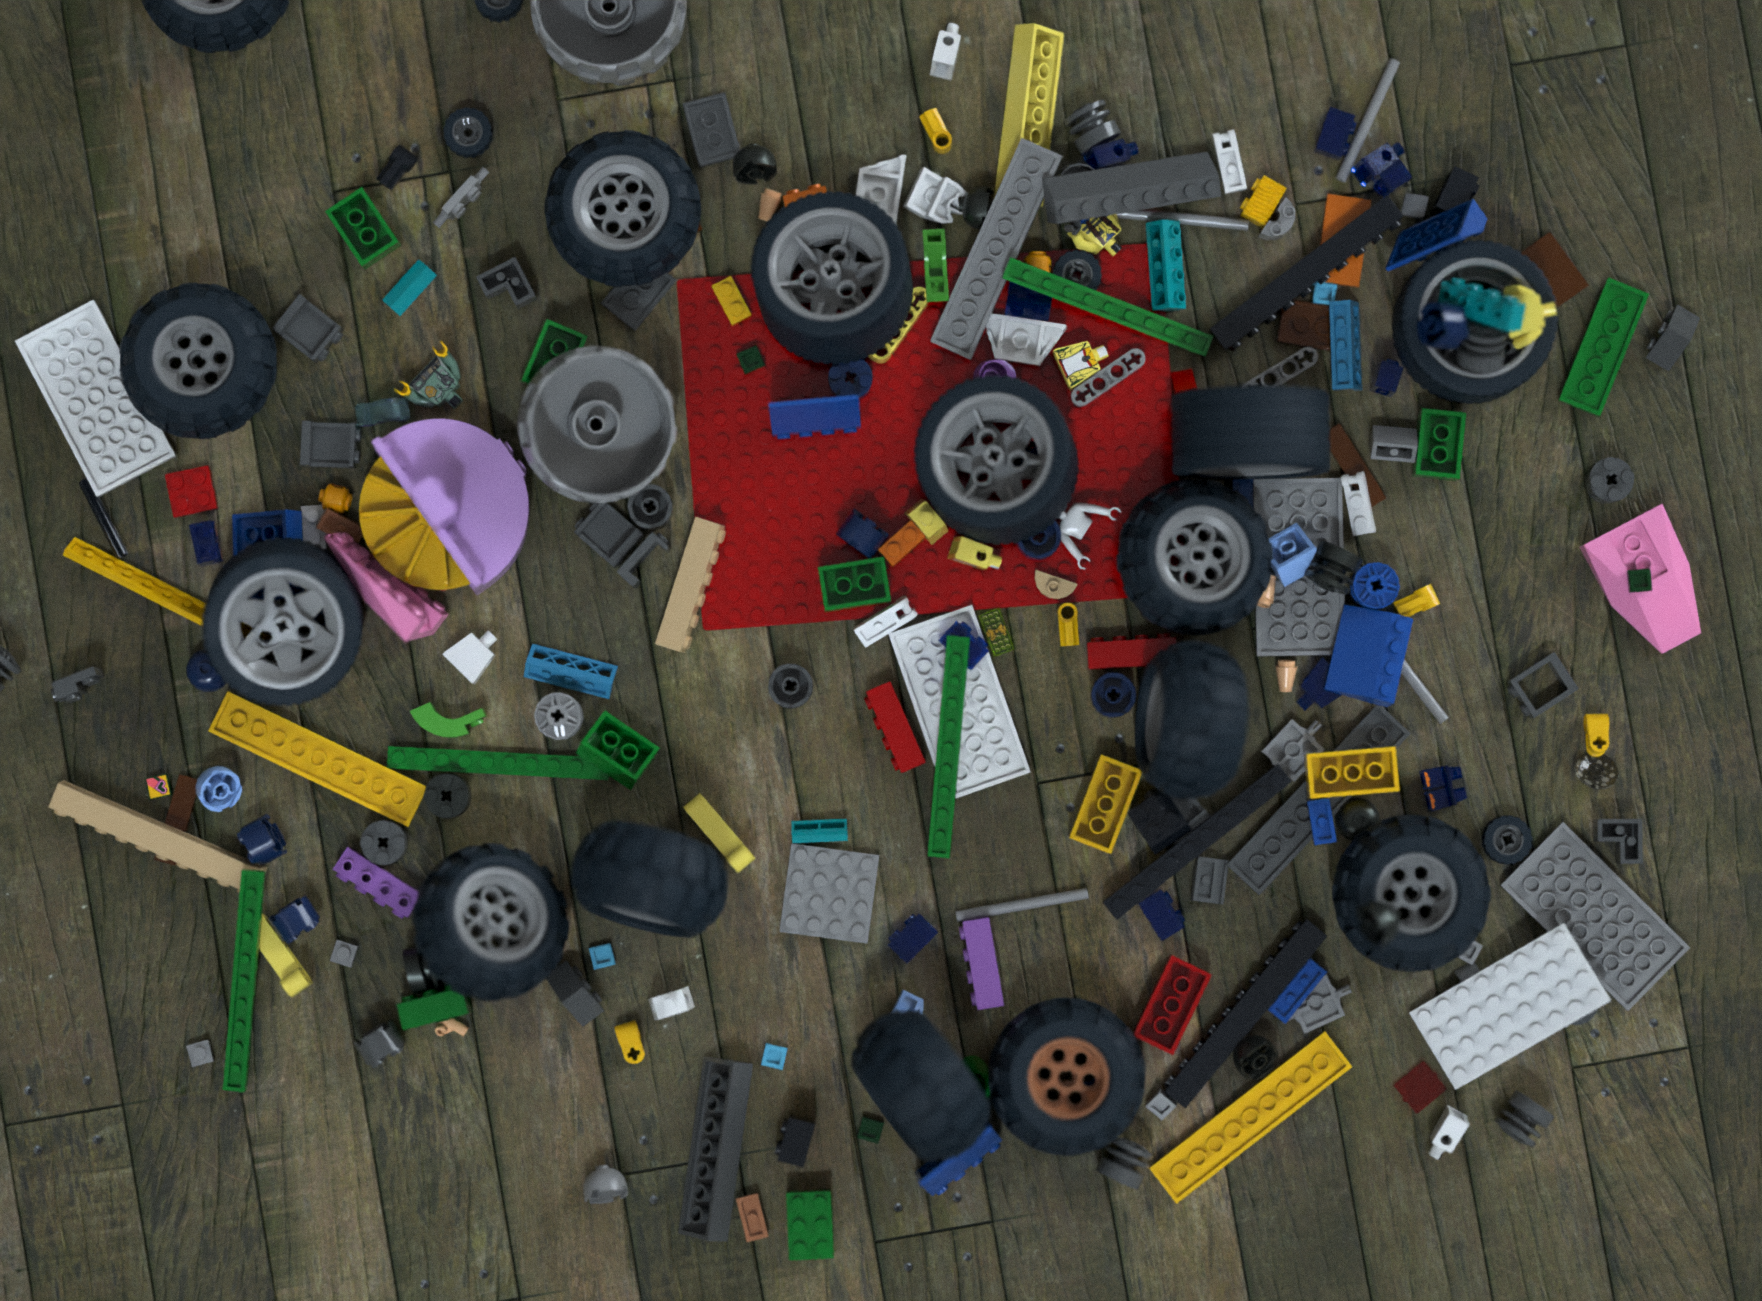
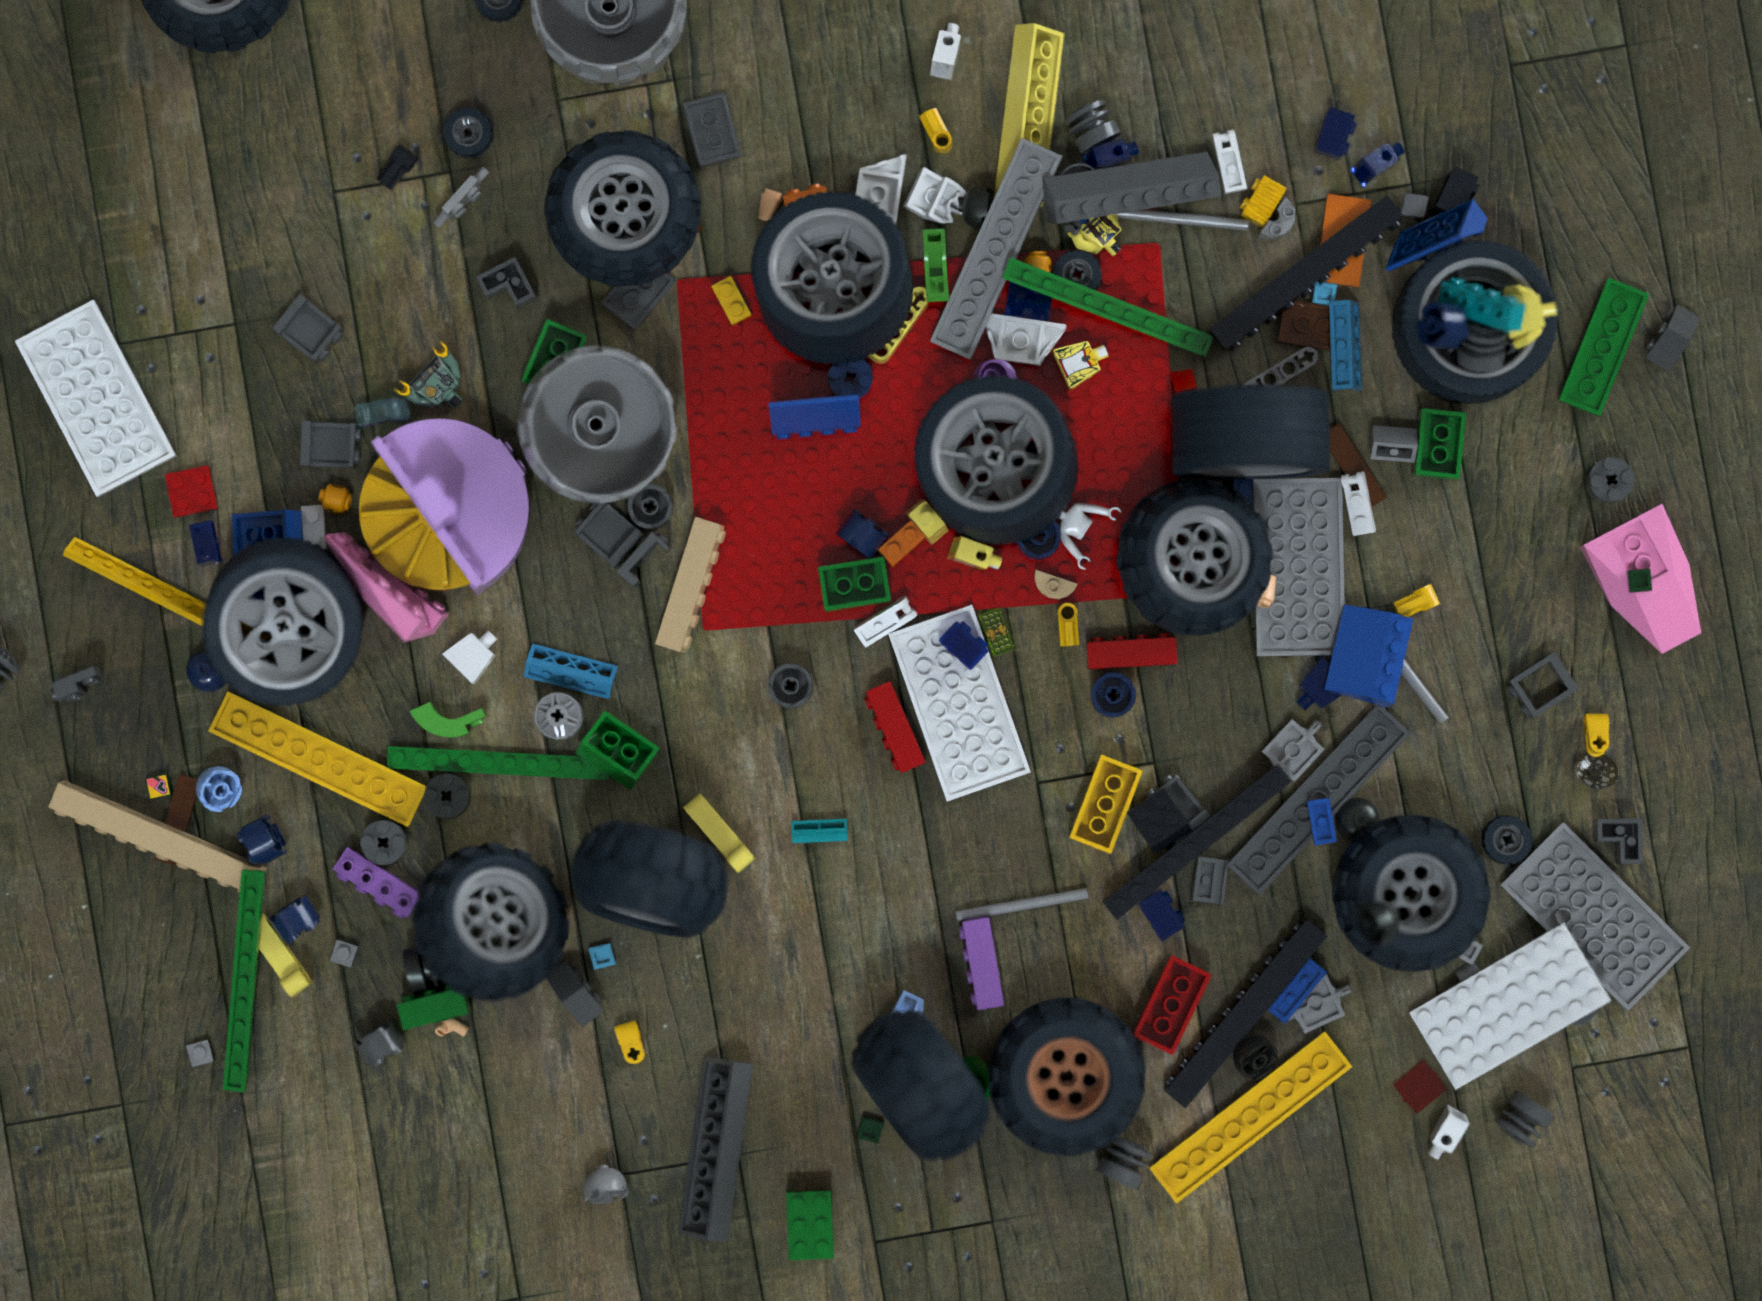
black axle [79,478,128,559] -> none
black wheel [119,282,277,440] -> none
nougat plate [316,507,363,543] -> none
green brick [325,187,402,270] -> none
teal piece [382,259,437,316] -> none
white torso [648,986,695,1020] -> none
pearl dark grey cylinder [733,143,777,184] -> none
dark green tile [736,345,765,375] -> none
nougat plate [736,1193,769,1242] -> none
medium azure tile [761,1043,788,1070] -> none
black brick [775,1114,816,1168] -> none
light grey plate [779,843,879,944] -> none
clear blue brick [888,913,938,964] -> none
blue slope [915,1121,1002,1196] -> none
green plate [927,635,970,858] -> none
light grey beam [1071,349,1145,407] -> none
black wheel [1135,641,1248,799] -> none
light grey plate [1145,1088,1177,1120] -> none
teal brick [1146,219,1186,312] -> none
light blue slope [1269,523,1317,587] -> none
light nougat cone [1275,659,1298,692] -> none
yellow brick [1304,747,1400,799] -> none
pearl dark grey wheel [1305,541,1363,595] -> none
light grey piece [1335,58,1400,182] -> none
blue wheel [1349,562,1400,610] -> none
clear blue brick [1369,359,1404,397] -> none
clear blue brick [1373,159,1413,197] -> none
clear blue hips [1419,766,1467,812] -> none
reddish brown tile [1521,232,1589,308] -> none

